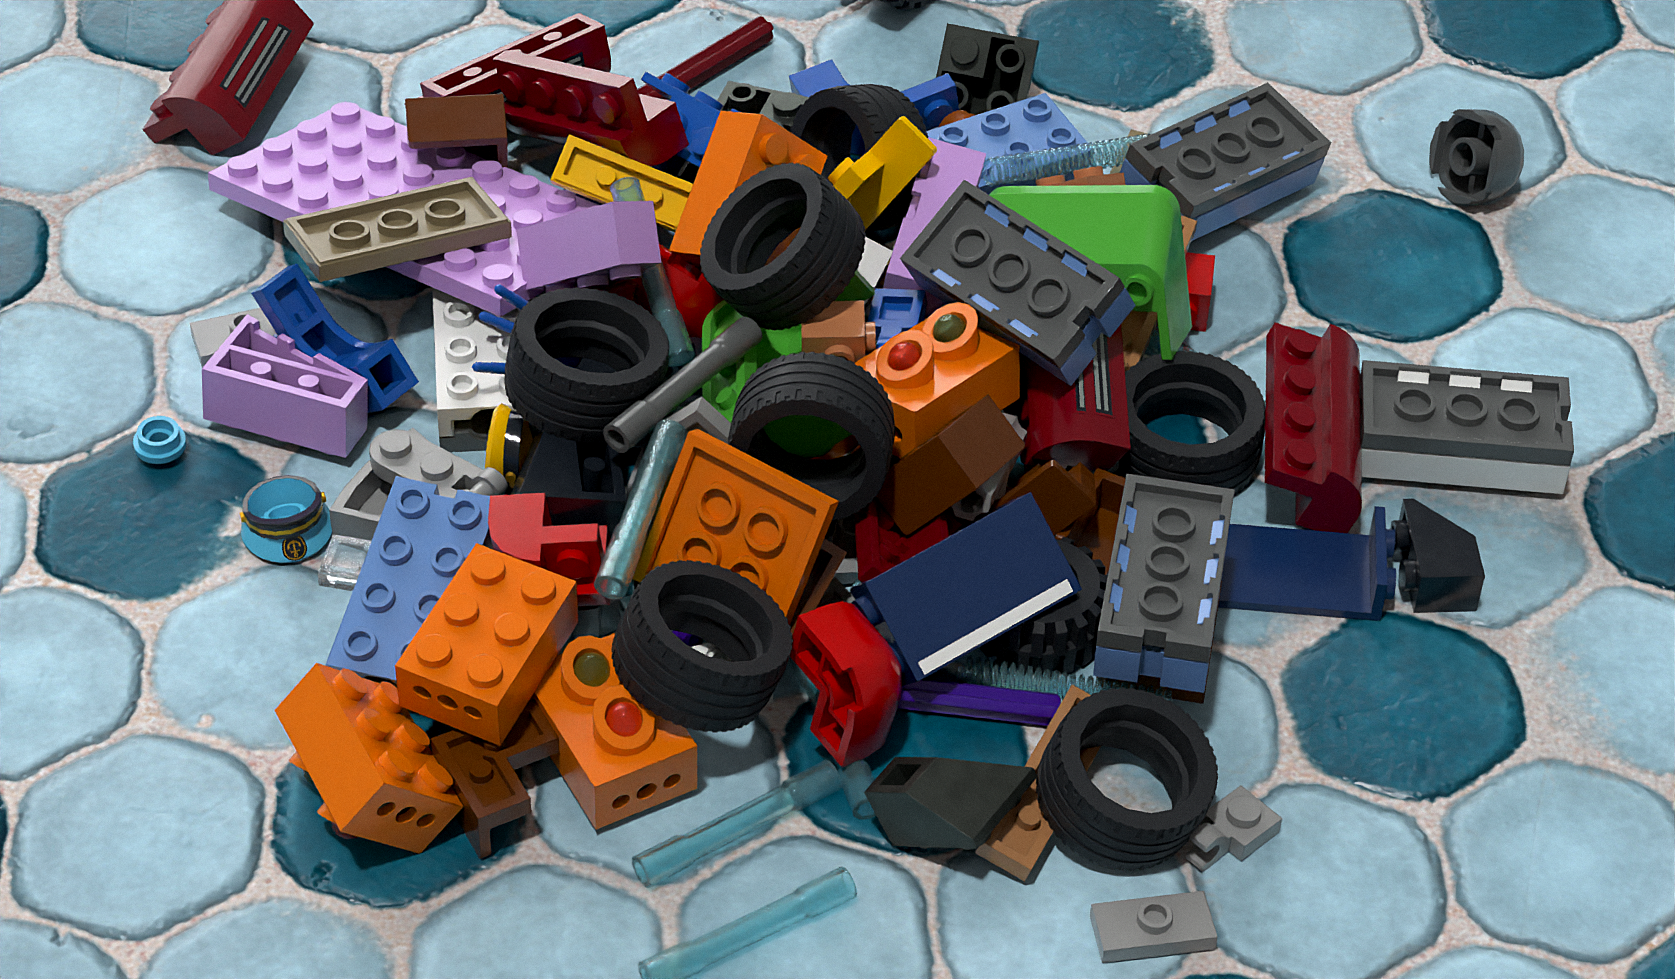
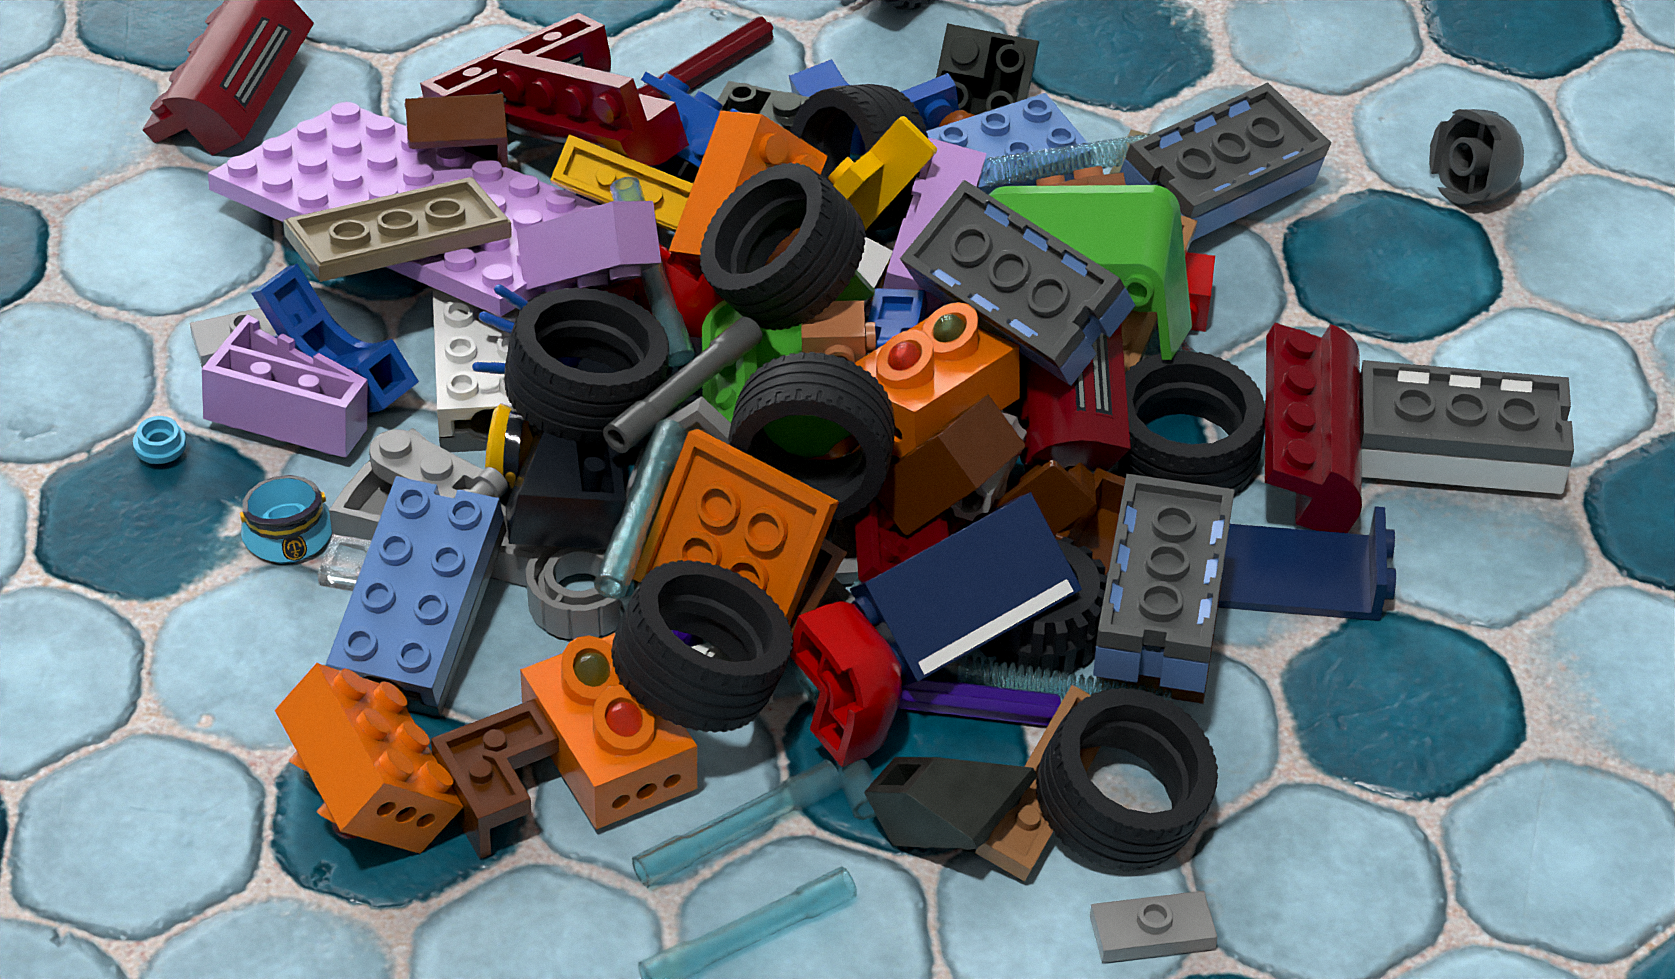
orange piece [395,543,578,746] -> none
brick [488,493,615,607] -> none
light grey plate [1185,785,1283,871] -> none
black slope [1390,498,1485,613] -> none

